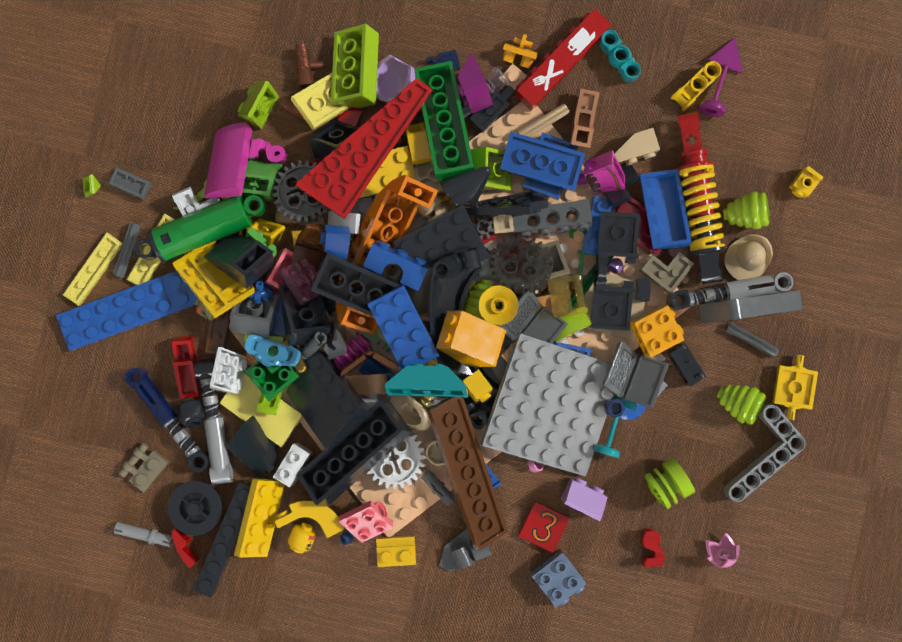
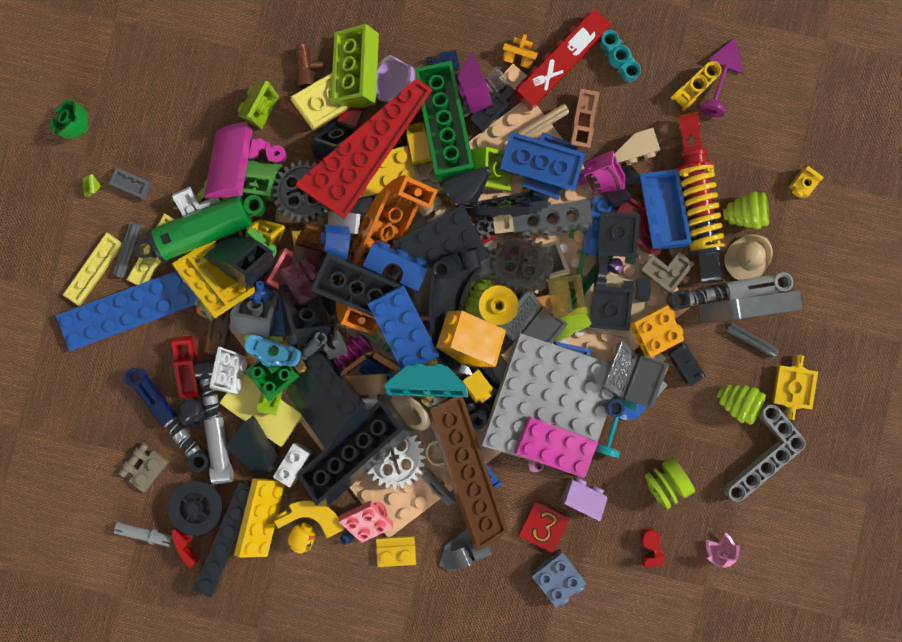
none -> green cylinder [50,99,89,139]
none -> dark pink plate [514,416,598,478]

